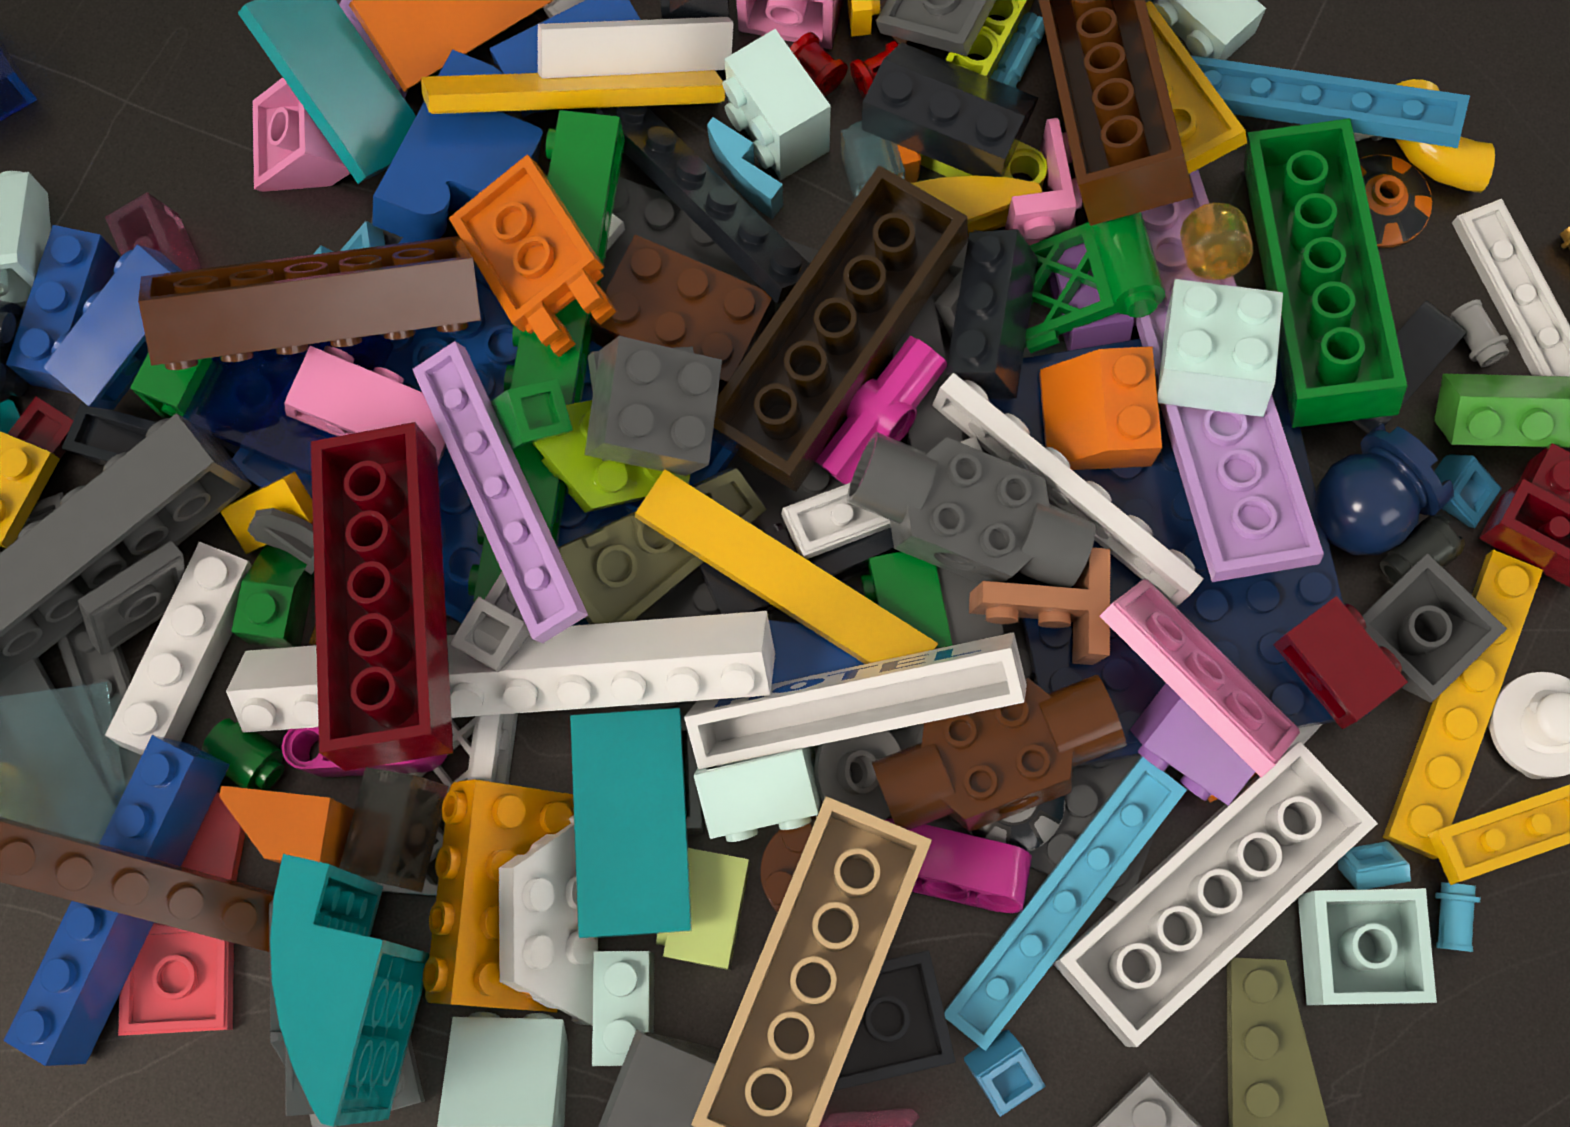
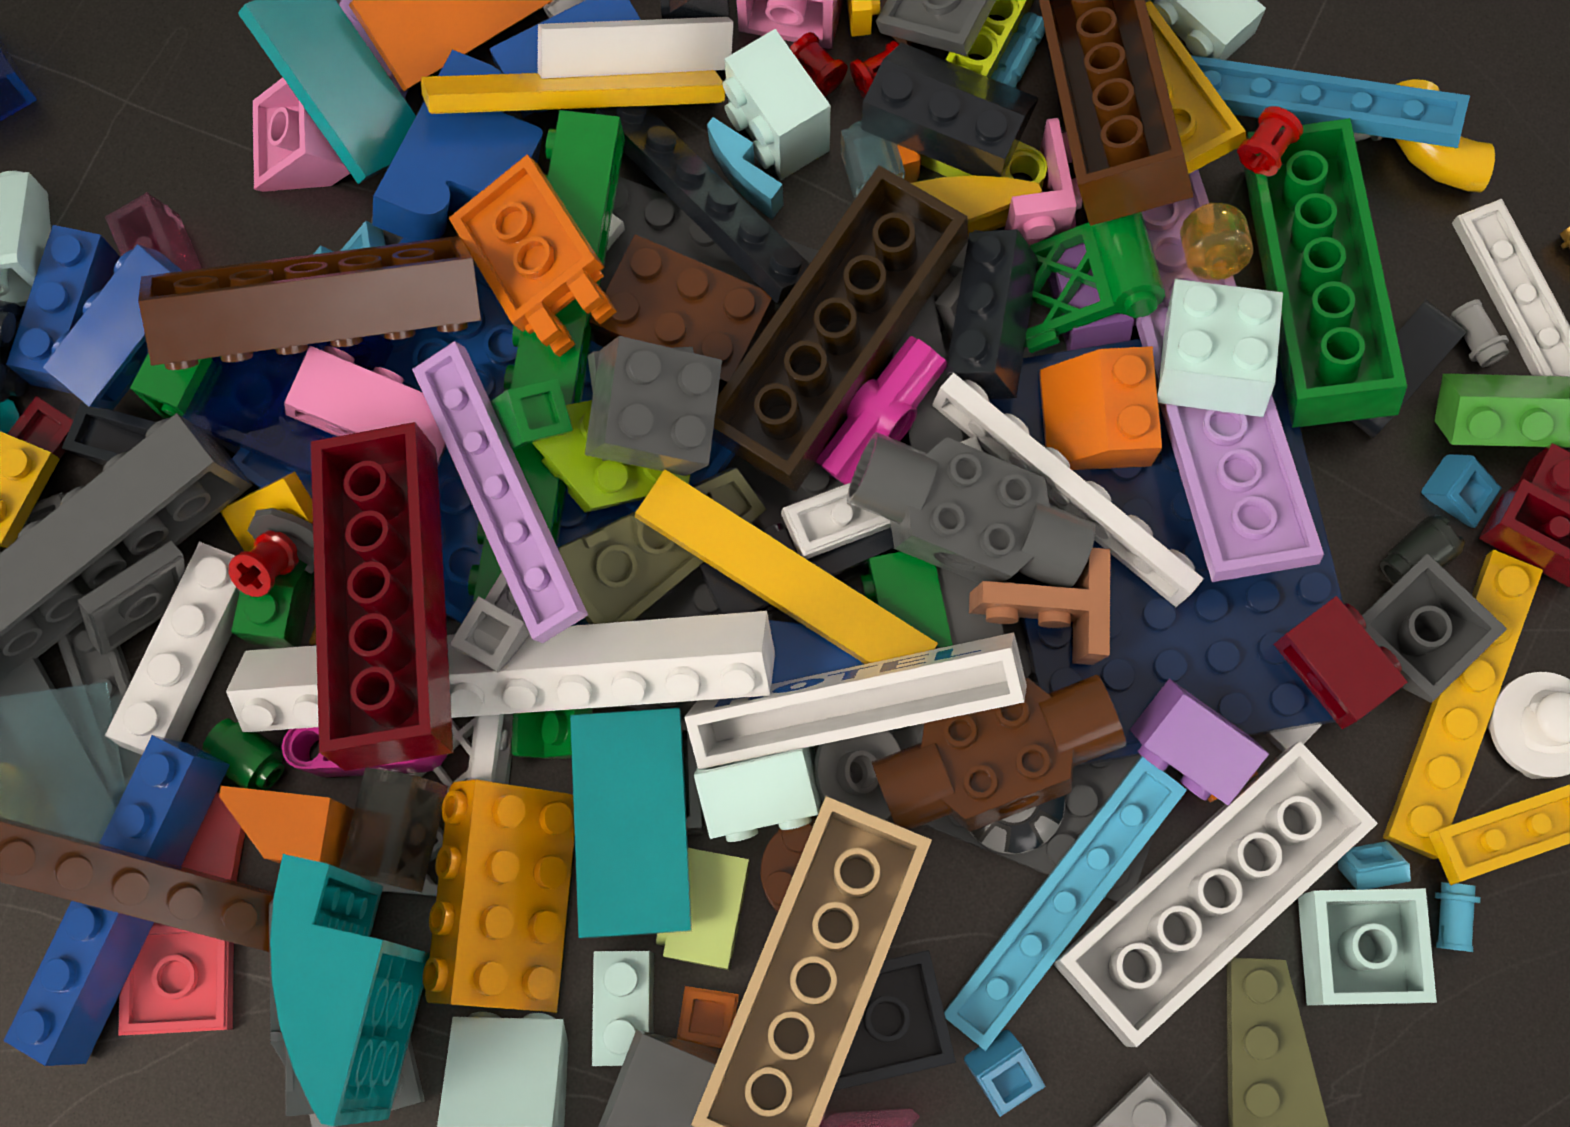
white wing [499,815,598,1026] -> none
dark pink beam [885,818,1032,913] -> none
bright pink tile [1100,579,1300,778] -> none
dark blue tile [1315,423,1454,555] -> none
dish [1359,155,1432,248] -> none
none -> red bush [228,530,299,597]
none -> green bracket [511,708,593,760]
none -> orange tile [677,986,739,1048]
none -> red bush [1237,106,1303,176]

